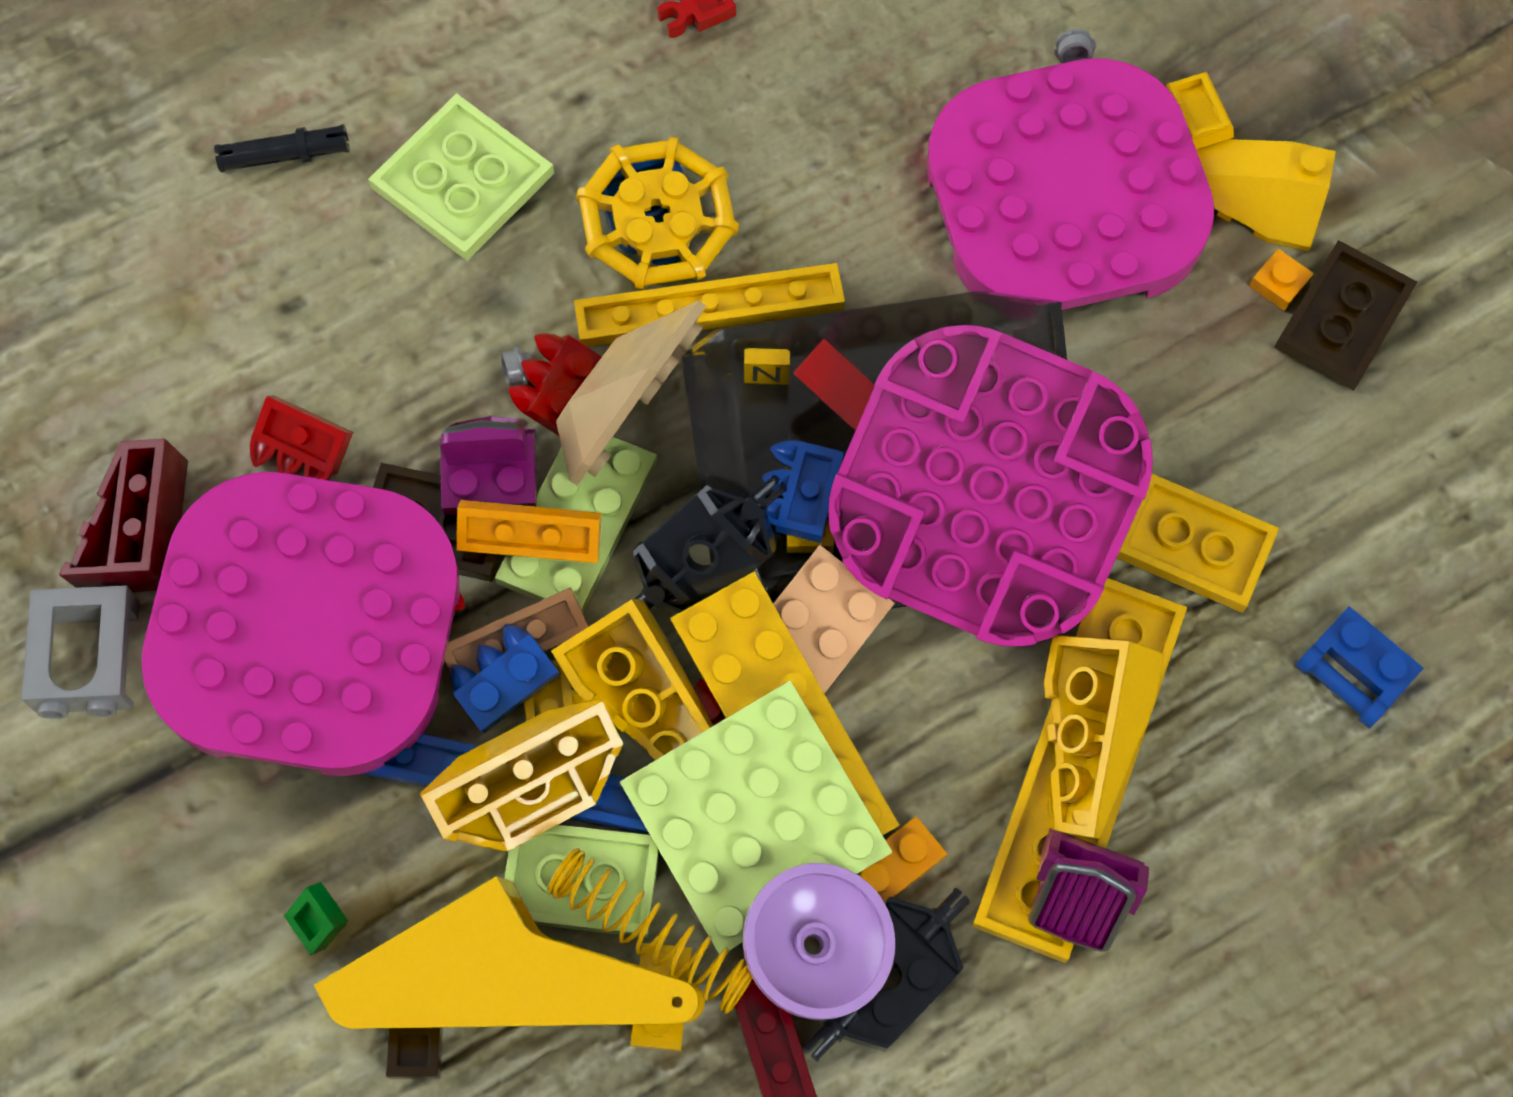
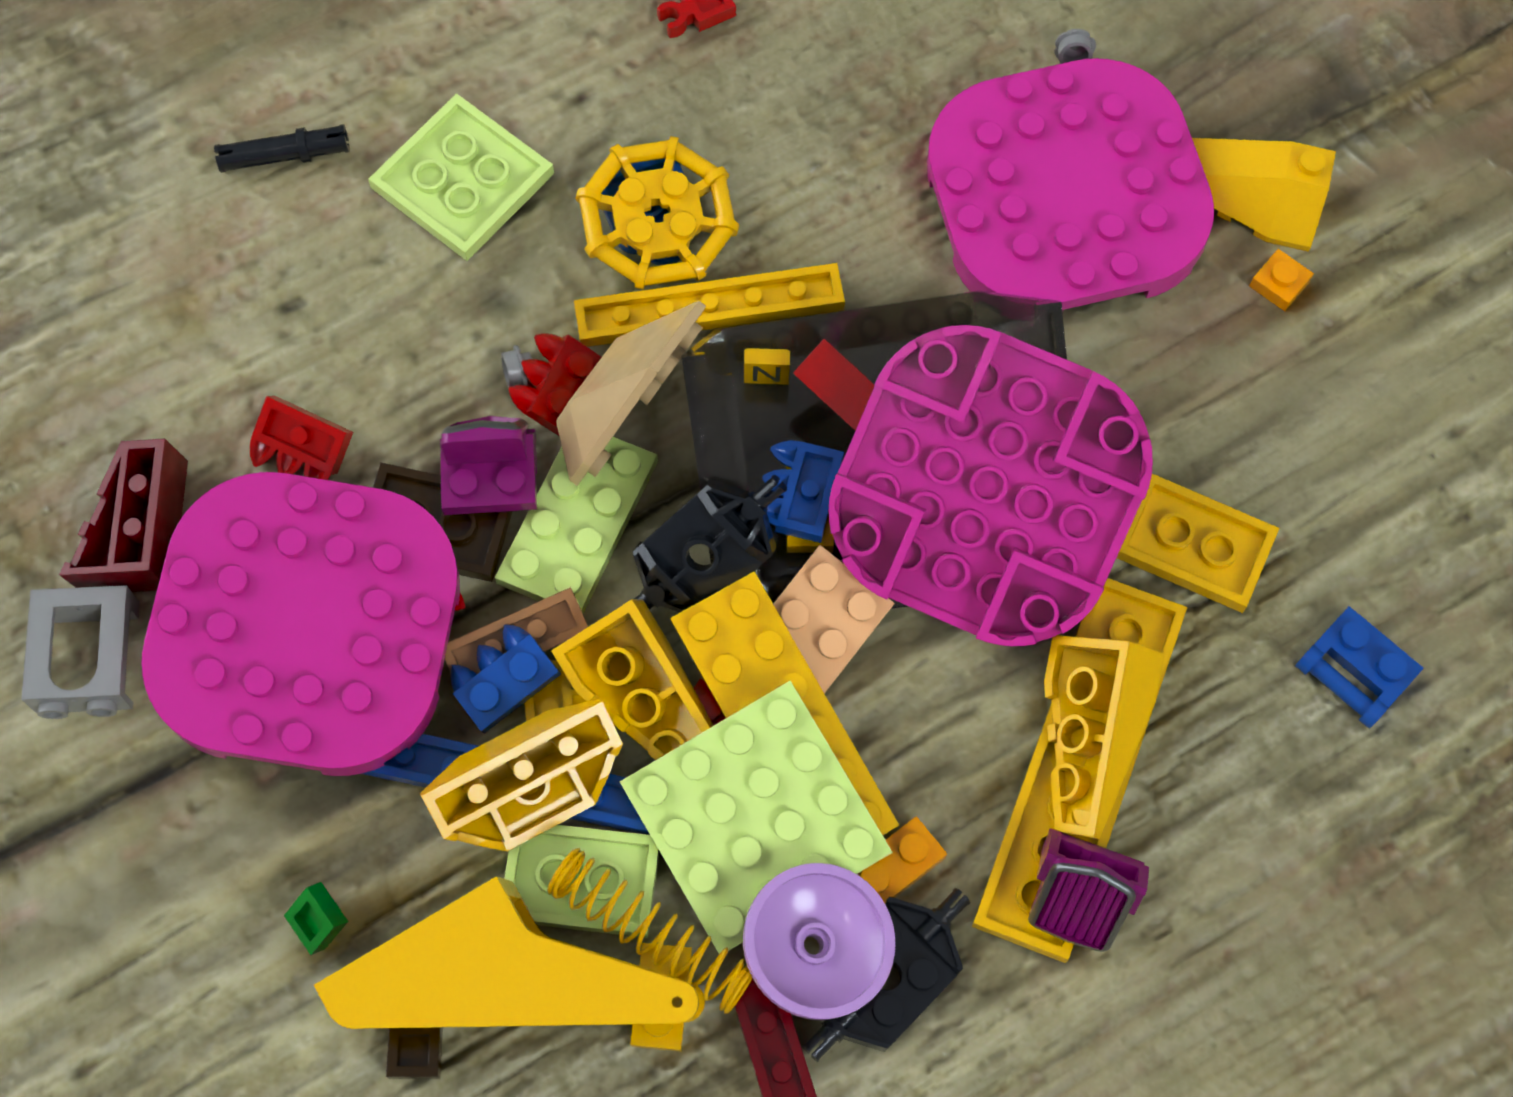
light orange plate [457,500,602,563] -> none
yellow tile [1166,71,1234,149] -> none
dark brown plate [1274,240,1417,391] -> none

